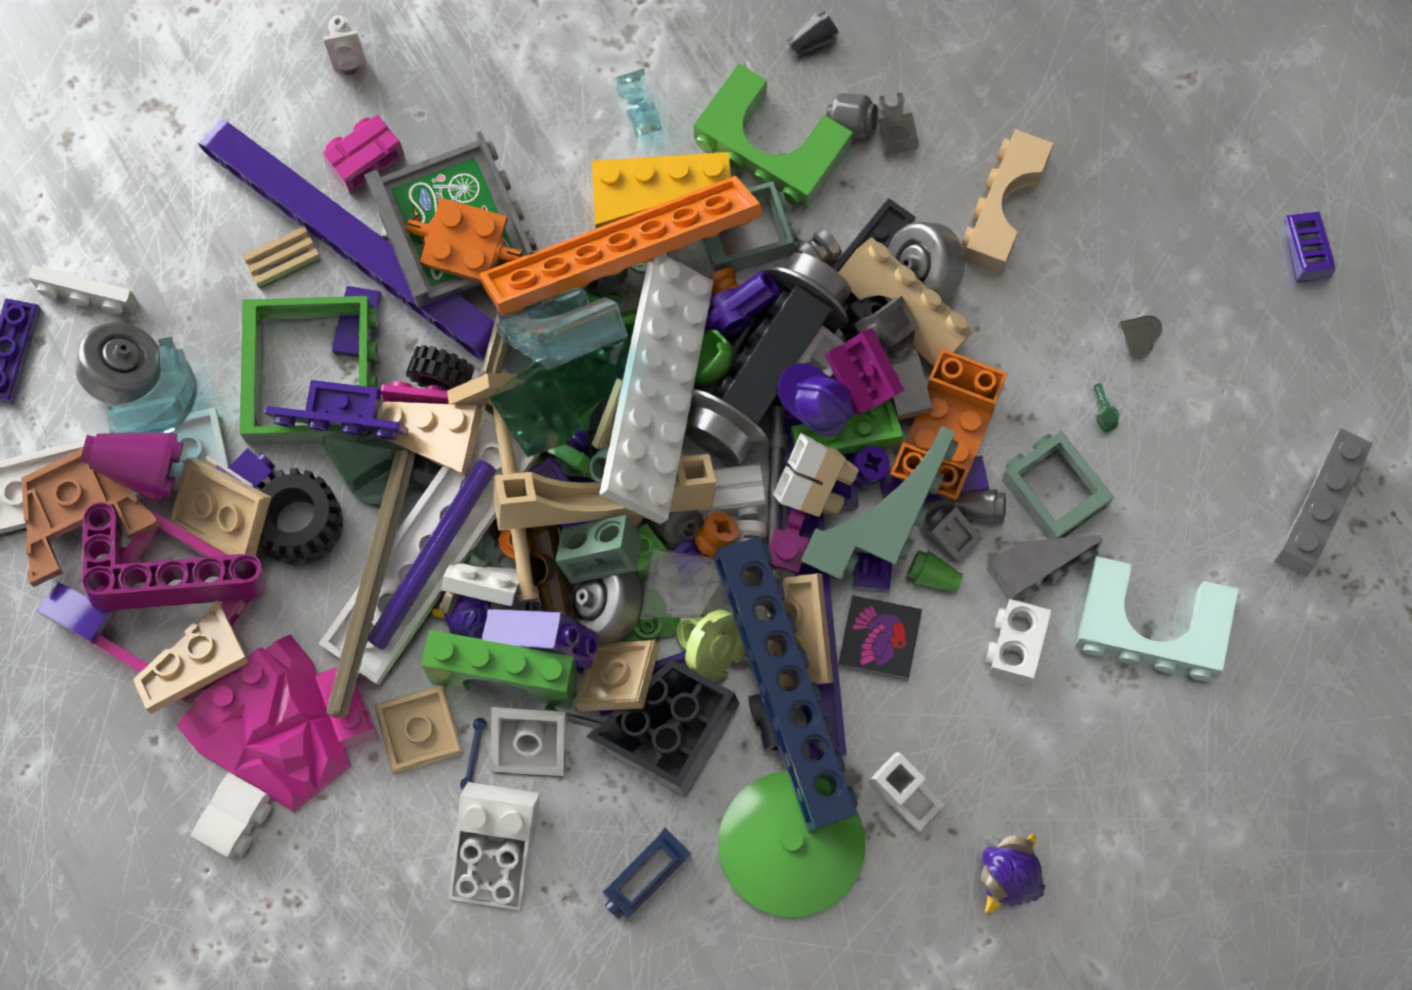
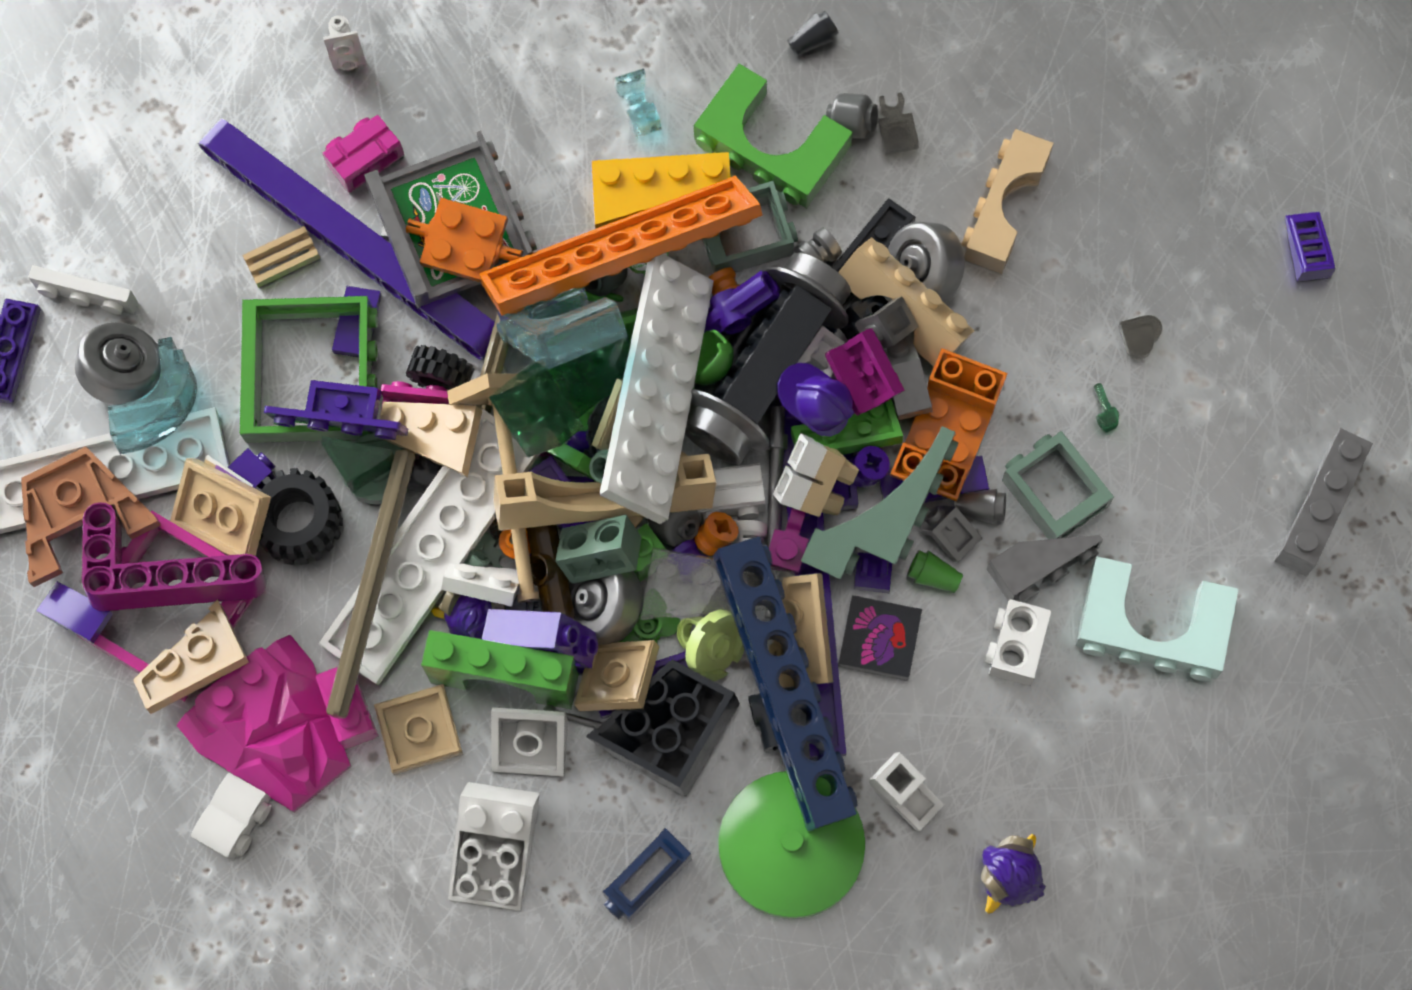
magenta cone [80,432,184,503] -> none
dark purple axle [368,460,496,650] -> none
dark blue hinge [460,718,487,790] -> none

